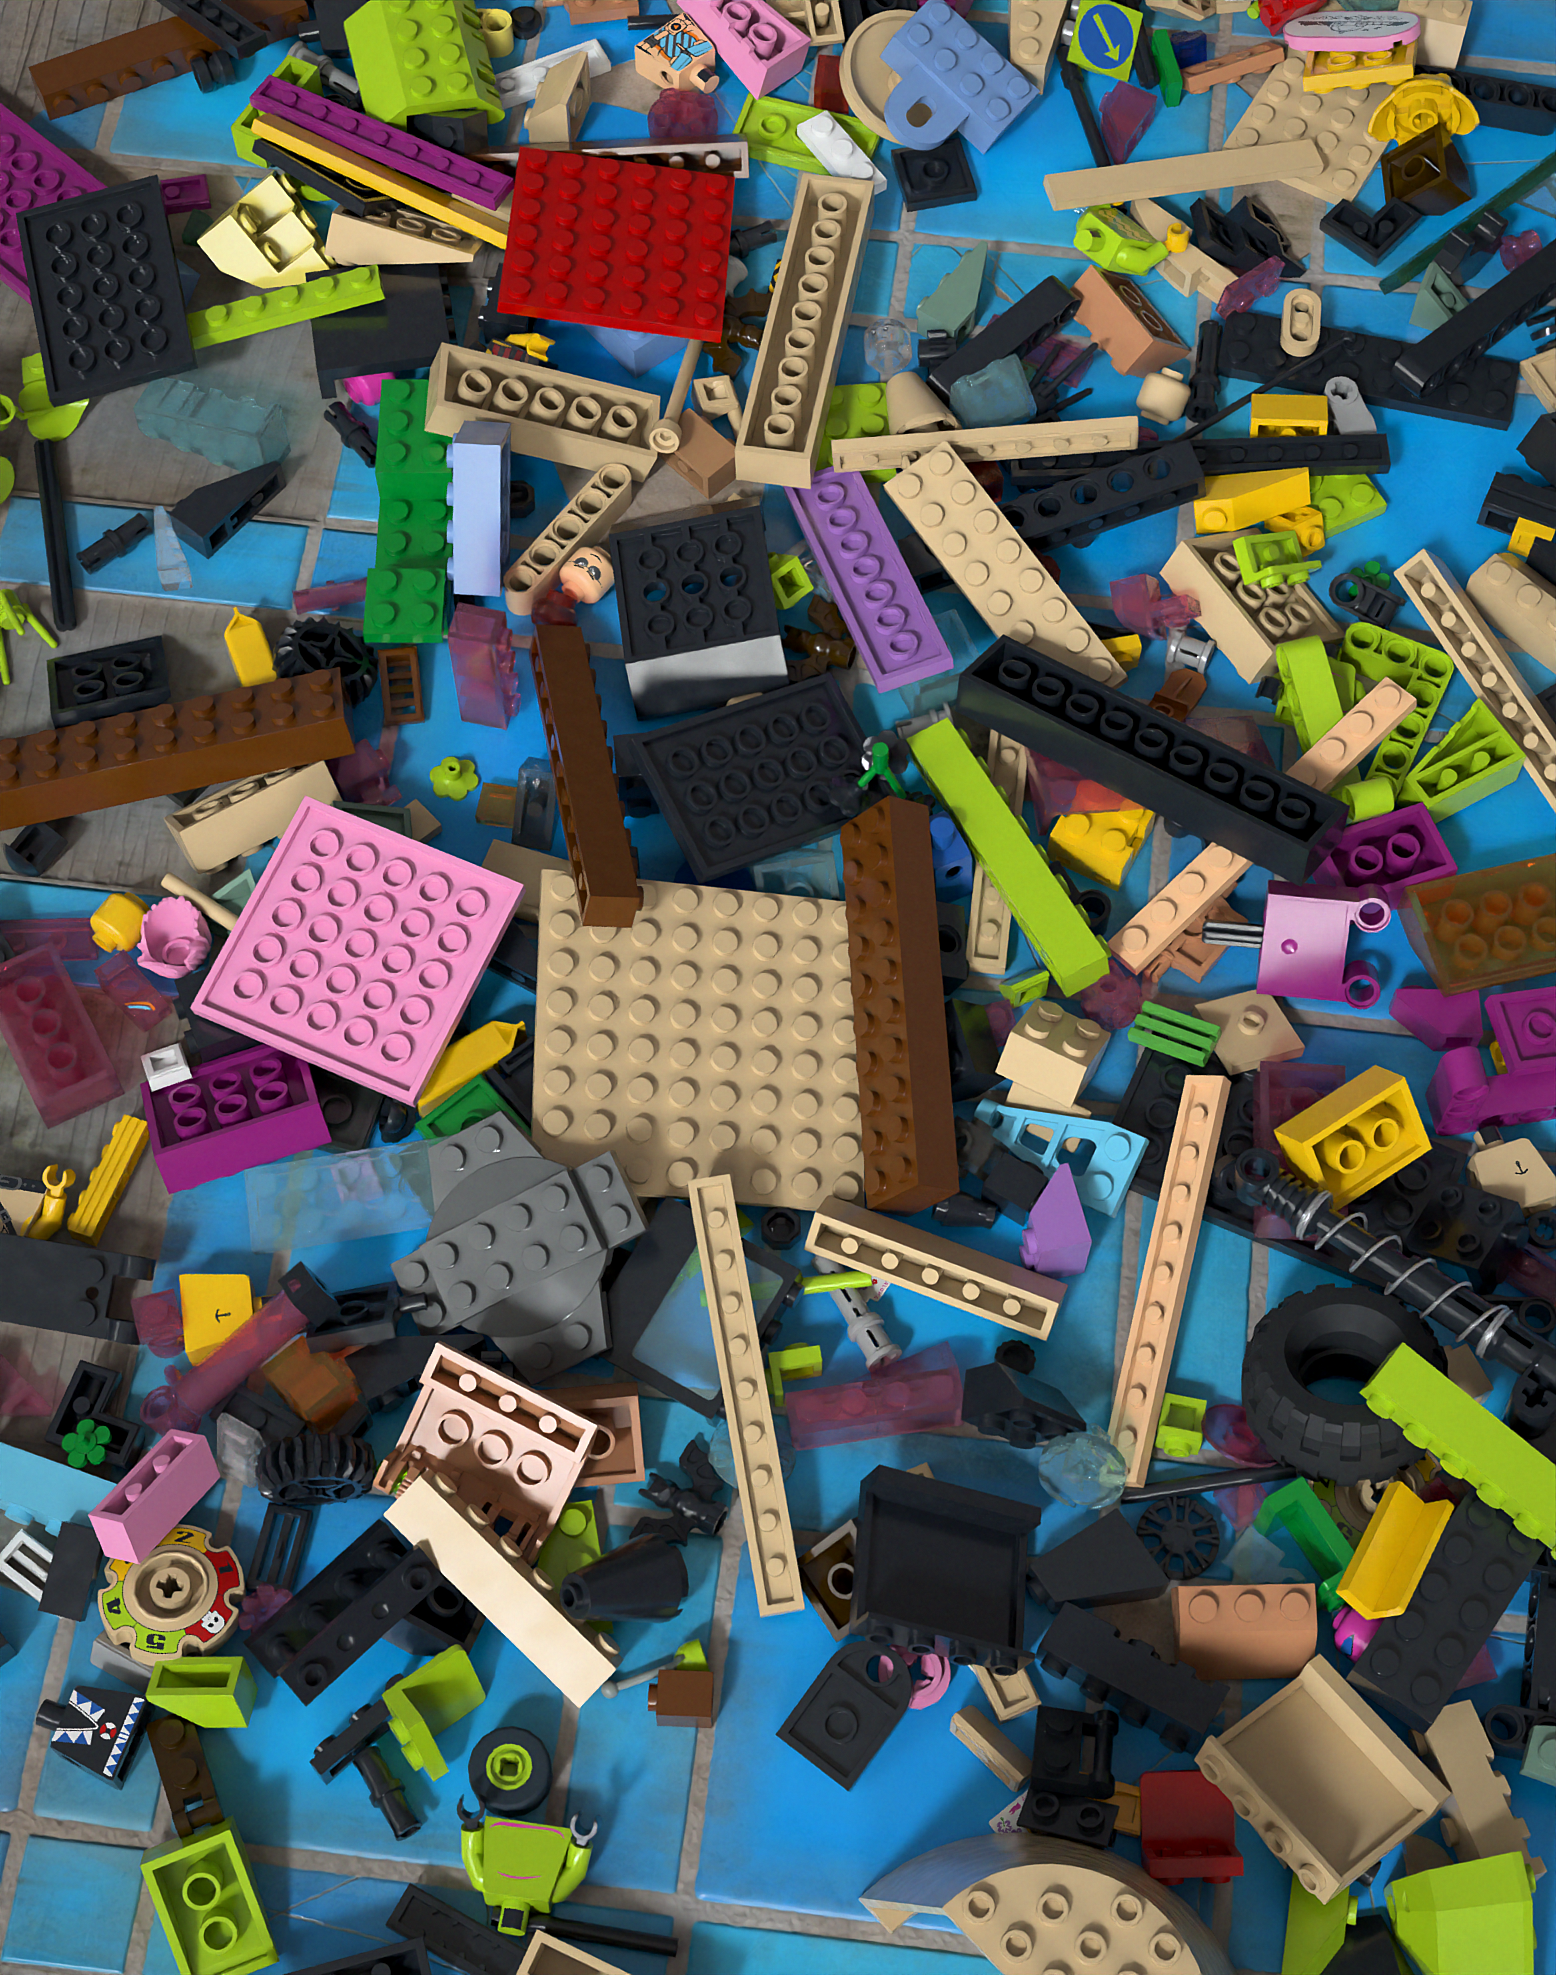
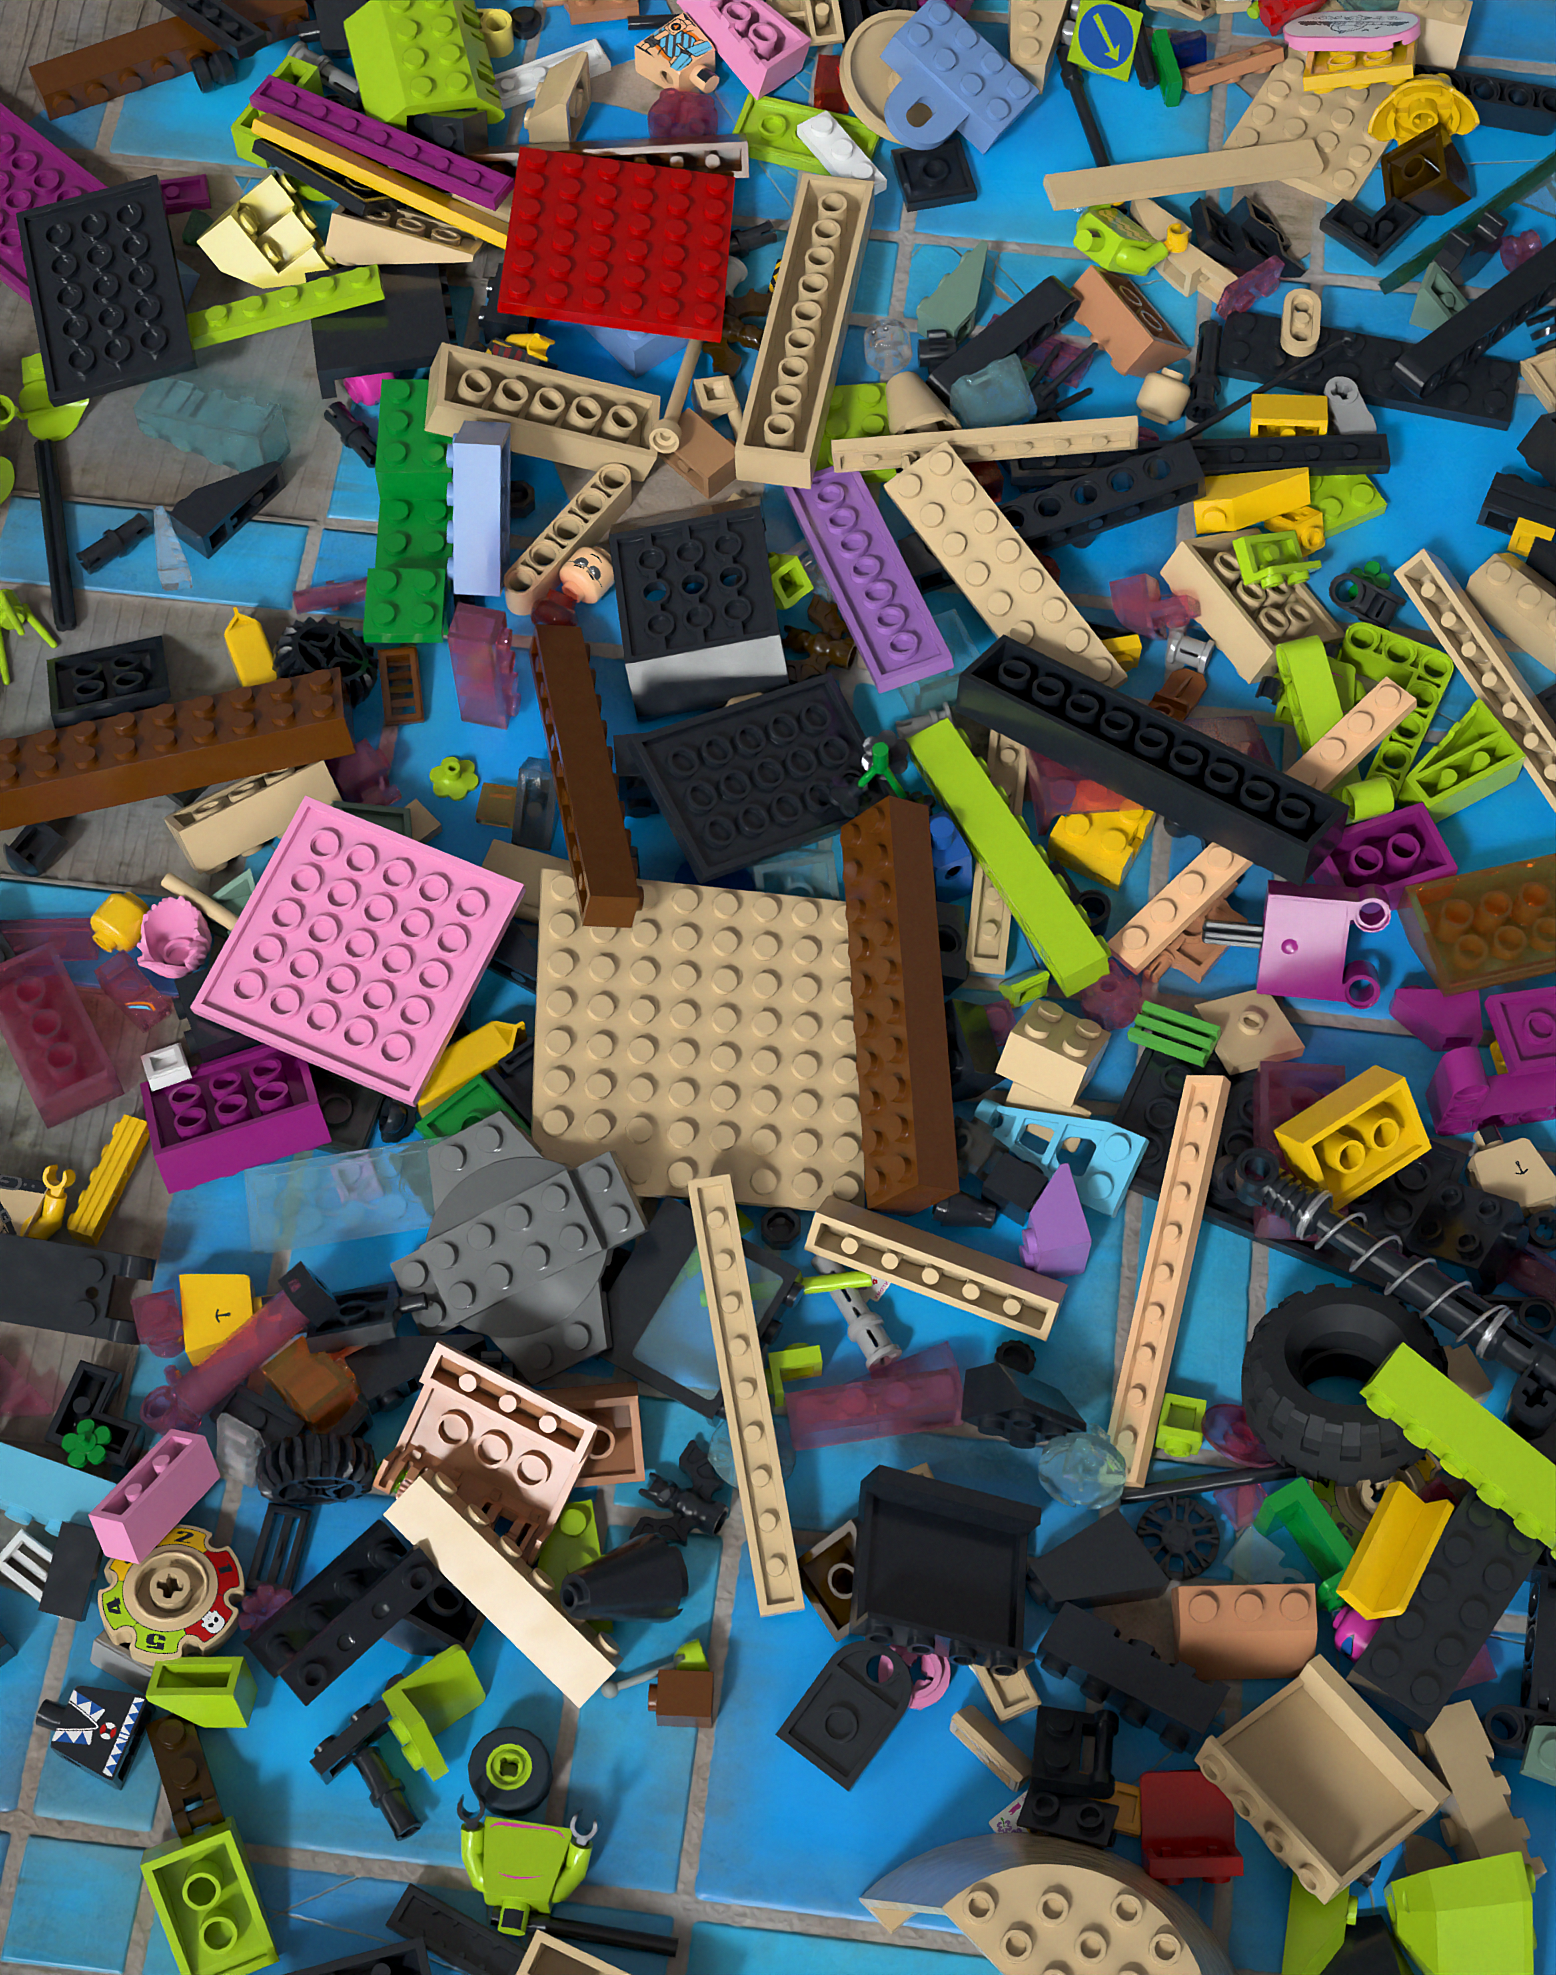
clear pink slope [1099,80,1158,165] -> none

